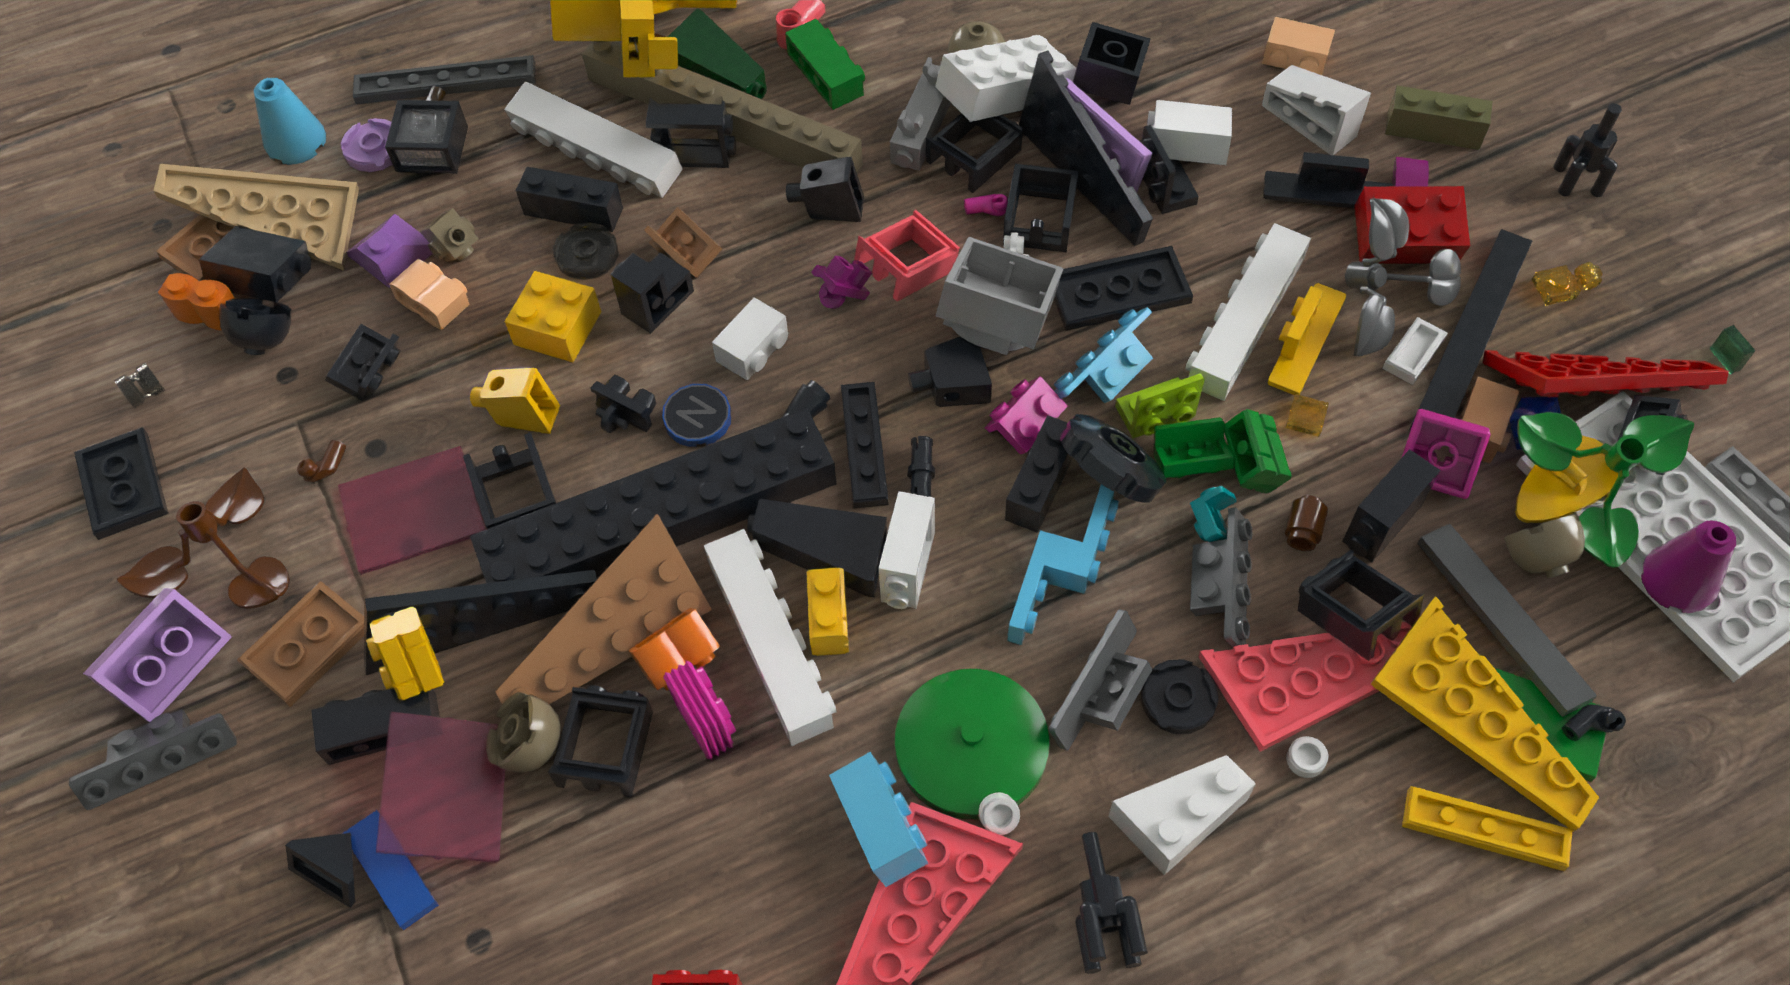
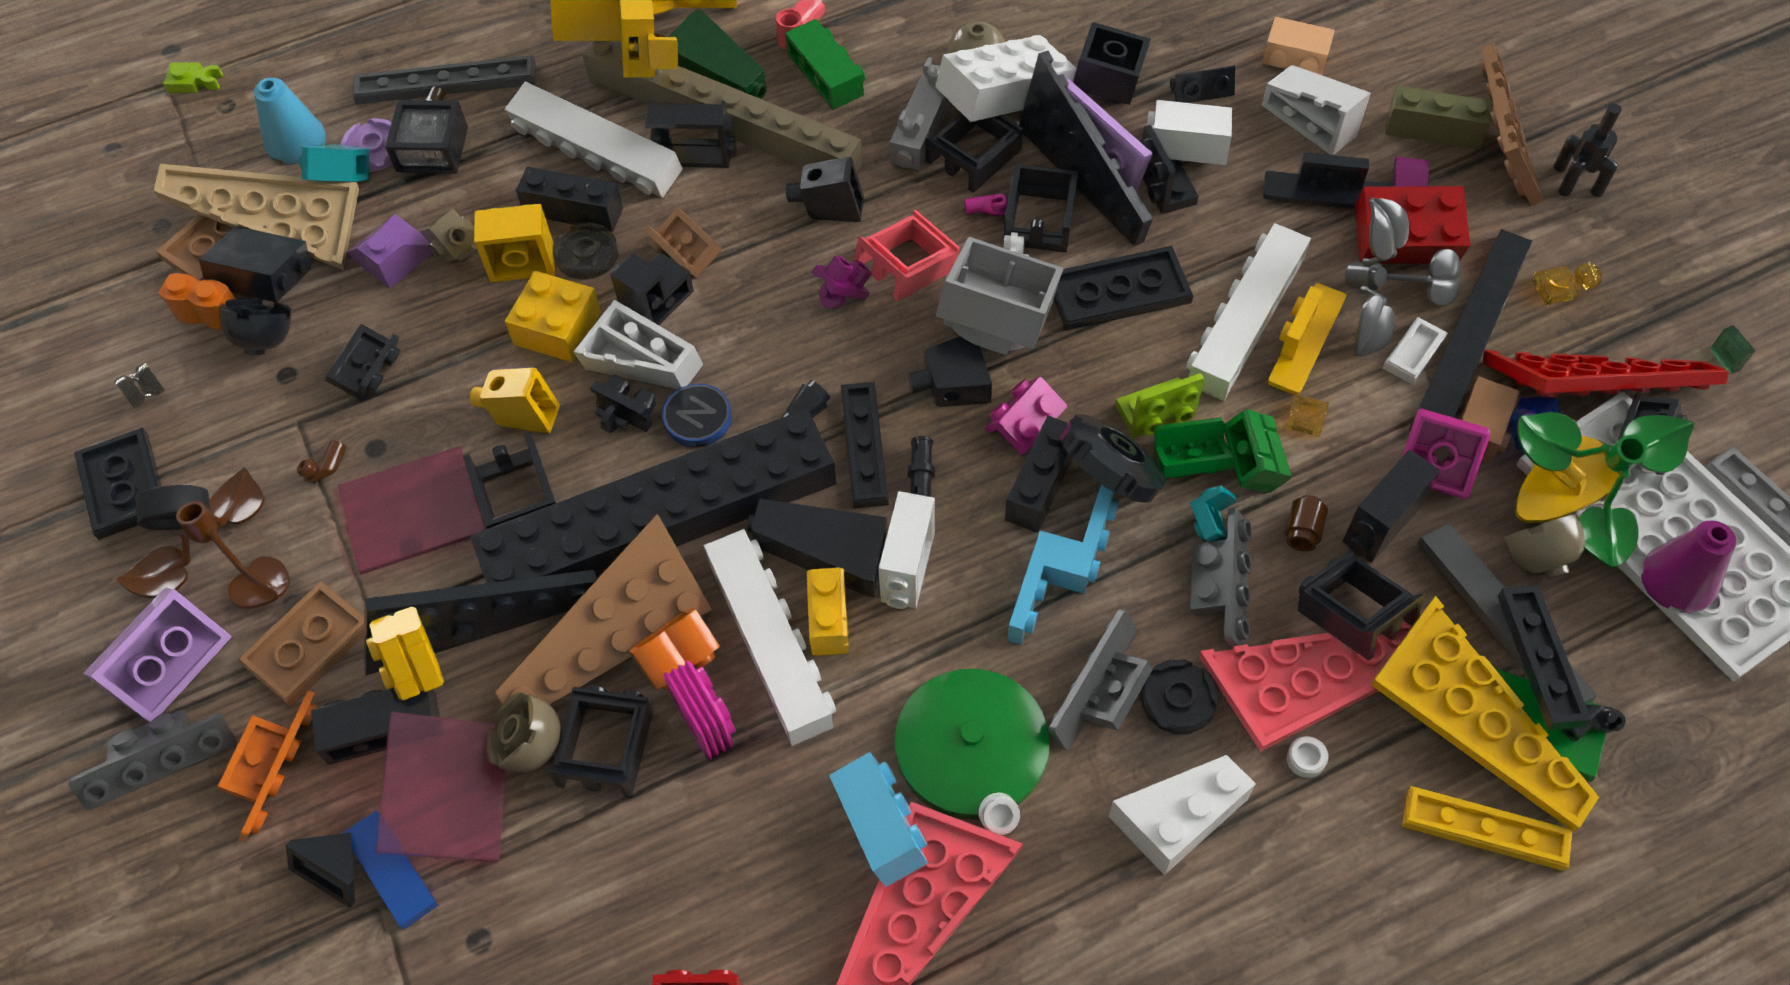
light nougat brick [389,259,470,330] -> none
white brick [712,297,788,380] -> none
medium azure bracket [1054,307,1153,403] -> none
black plant [1075,832,1148,974] -> none
none -> black tyre [135,485,210,530]
none -> lime plate [163,62,223,93]
none -> orange bracket [217,690,317,842]
none -> teal slope [299,144,370,182]
none -> yellow brick [474,204,555,283]
none -> white wedge [574,300,703,389]
none -> black hinge [1169,65,1236,103]
none -> medium nougat wing [1479,42,1543,206]
none -> black plate [1497,585,1592,730]

